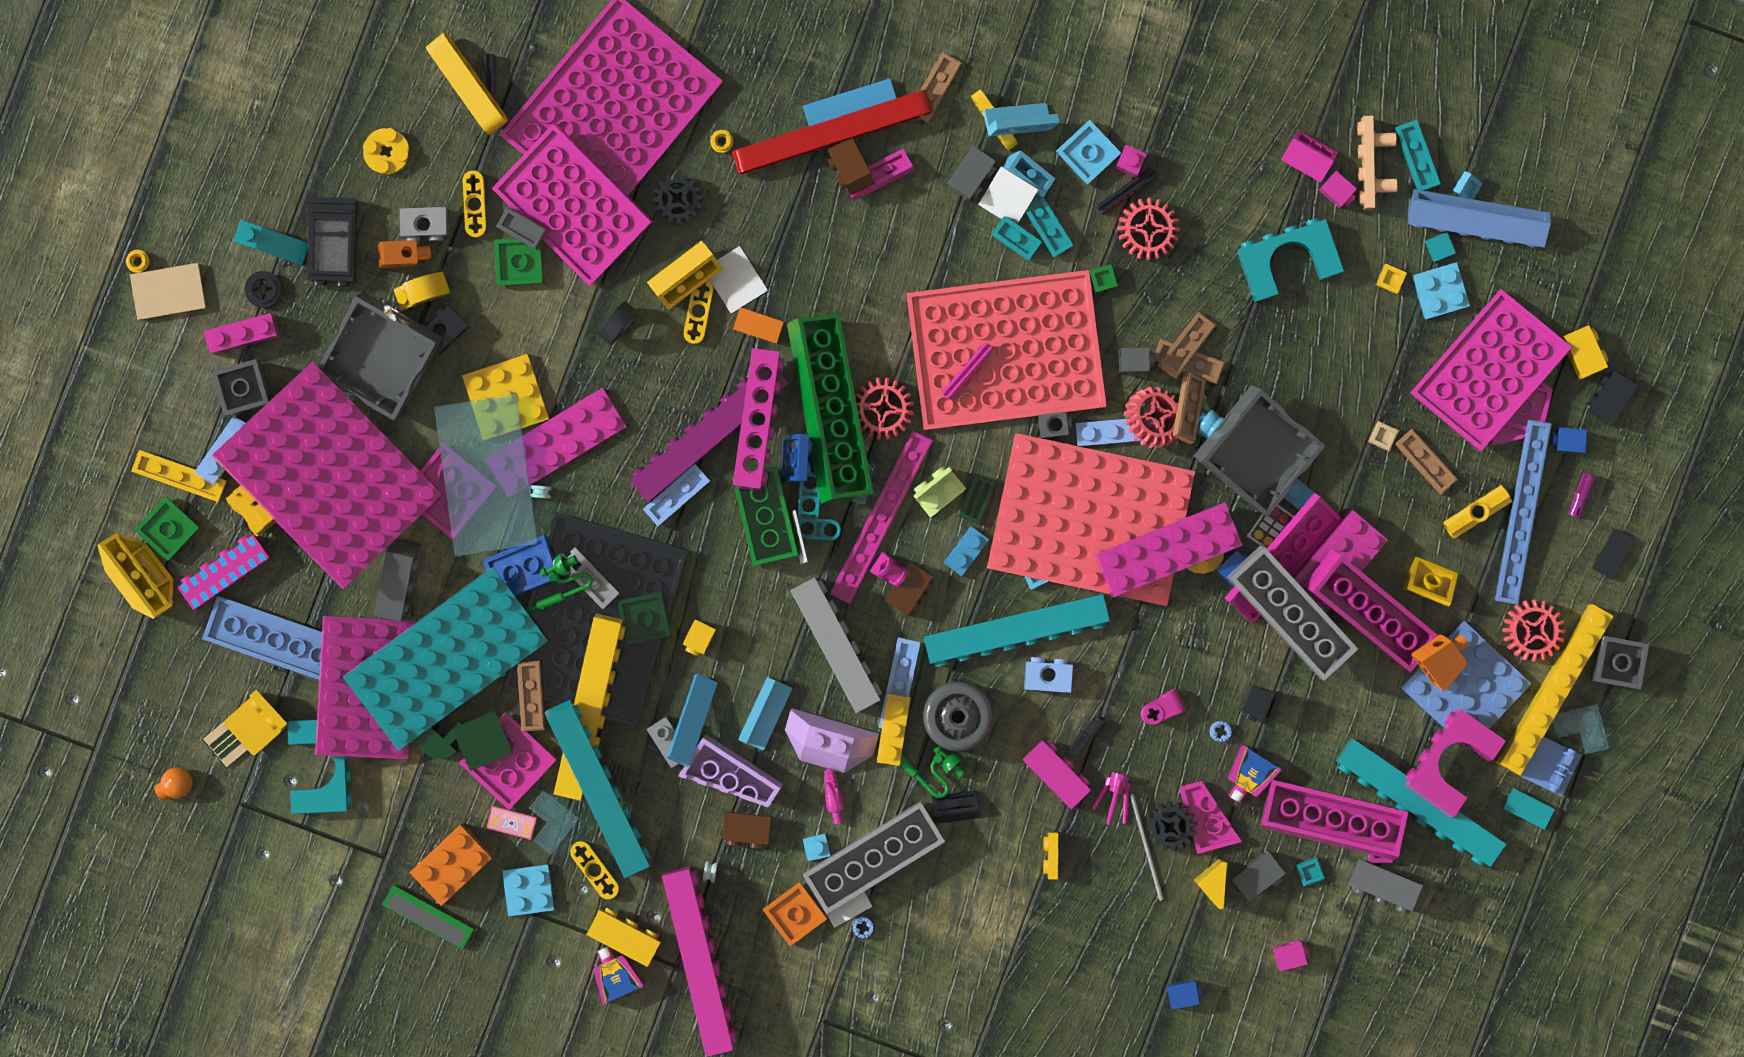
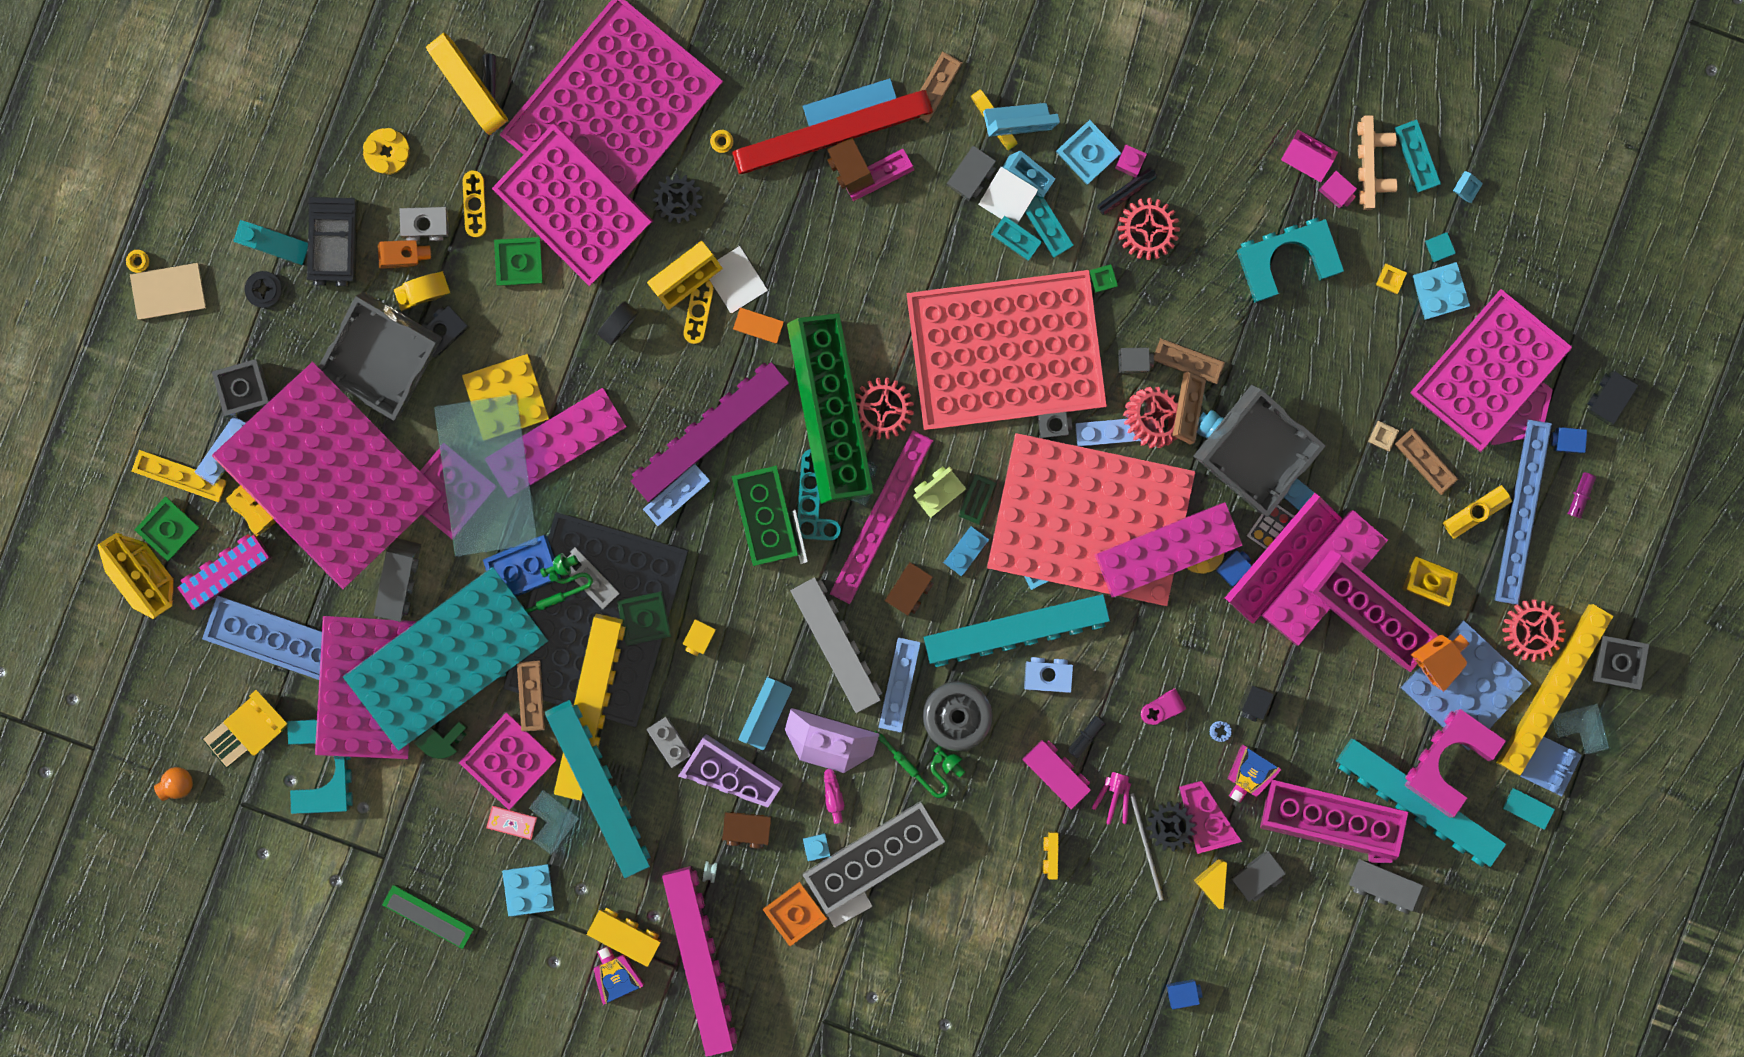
dark pink brick [204,313,280,355] -> none
orange brick [409,823,494,906] -> none
dark green tile [452,710,513,771] -> none
dark grey tile [496,207,548,250] -> none
light aqua bush [530,485,552,499] -> none
yellow beam [570,841,619,899] -> none
dark azure tile [667,674,717,767] -> none
dark pink brick [733,348,784,491] -> none
blue plate [781,434,812,482] -> none
light blue bush [853,917,873,938] -> none
dark pink piece [870,552,907,586] -> none
yellow plate [877,694,910,766] -> none
black slope [932,790,981,824] -> none
dark pink axle [942,342,994,400] -> none
medium nougat tile [1157,312,1216,379] -> none
light grey brick [1227,546,1358,681] -> none
dark pink brick [1273,940,1310,971] -> none
teal tile [1295,857,1325,887] -> none
medium blue brick [1408,189,1551,247] -> none
yellow brick [1560,325,1608,379] -> none
black tile [1591,529,1635,580] -> none

